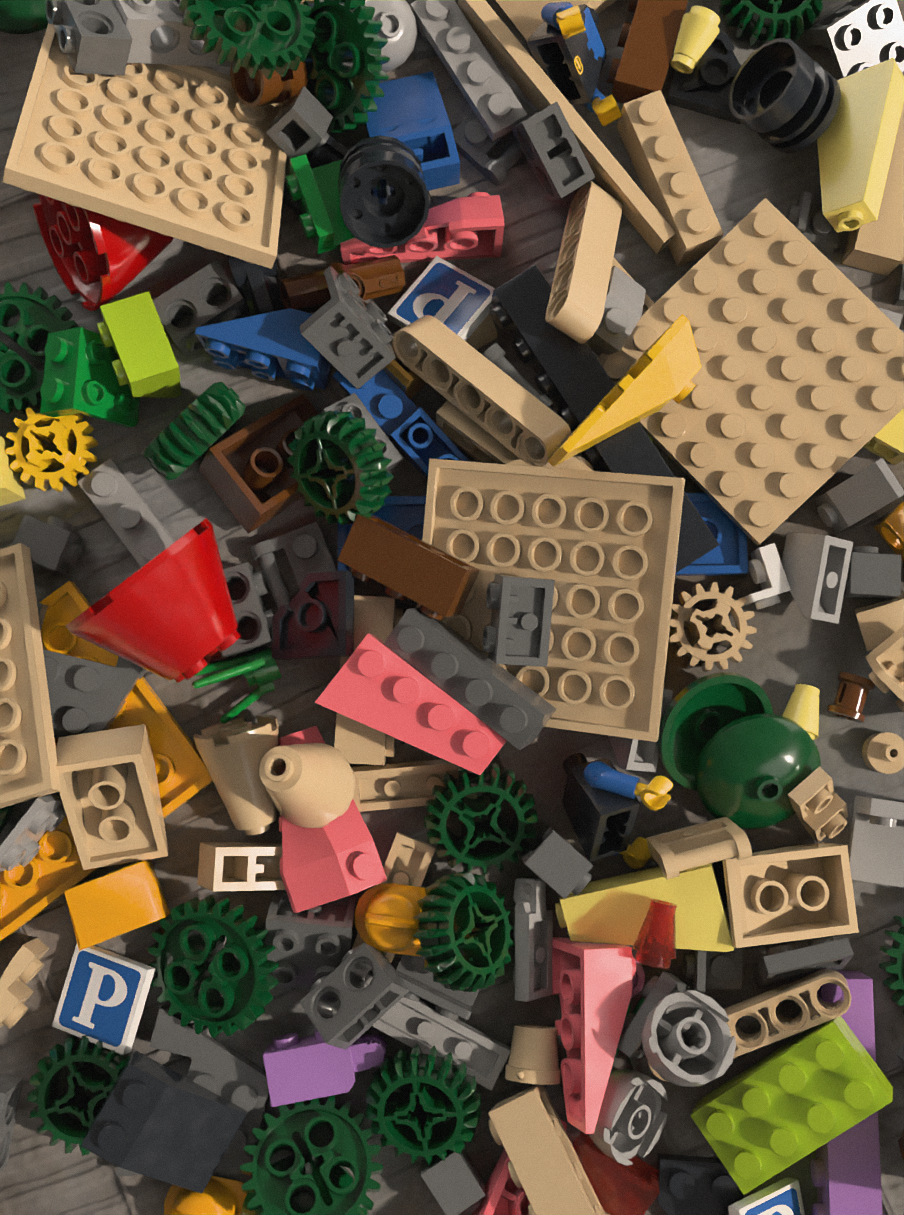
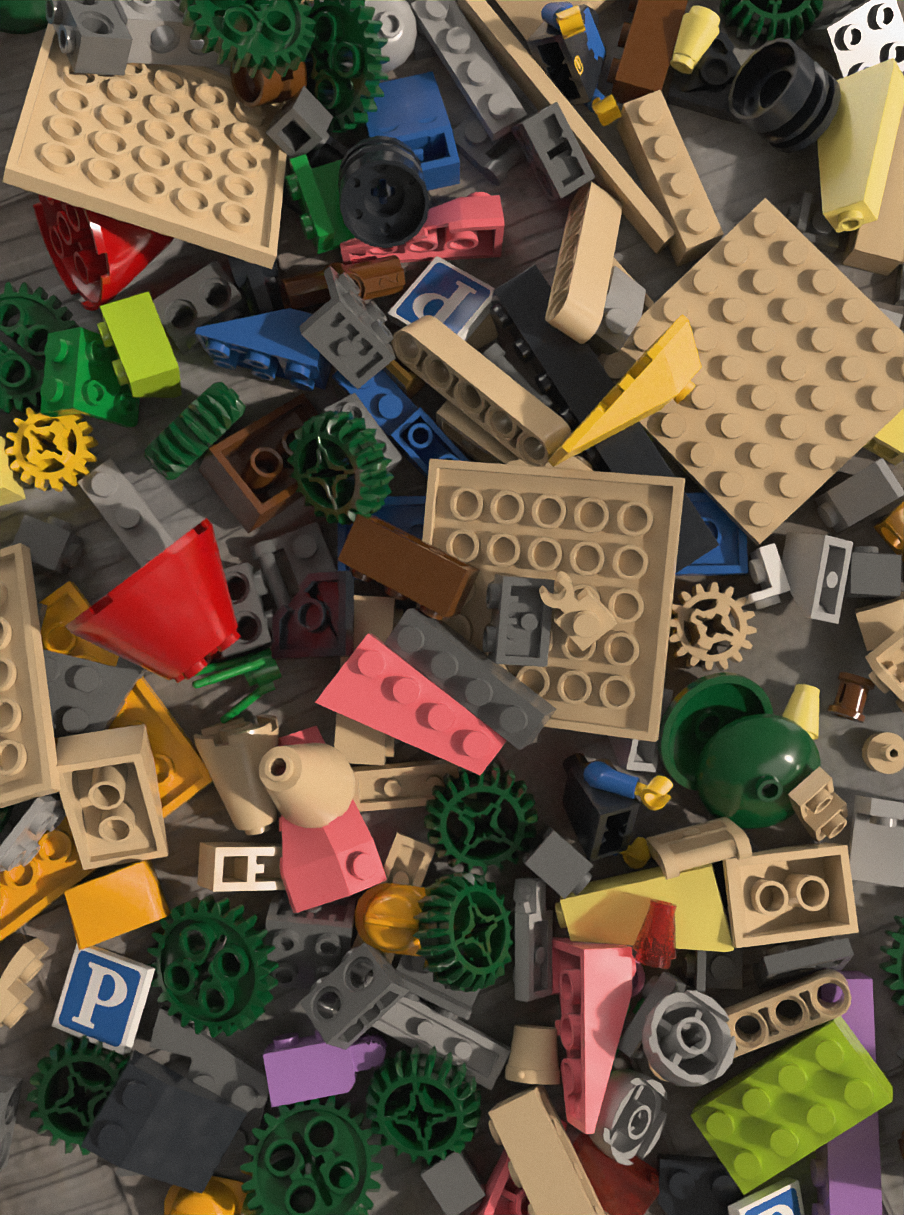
none -> tan plate [539,571,617,651]

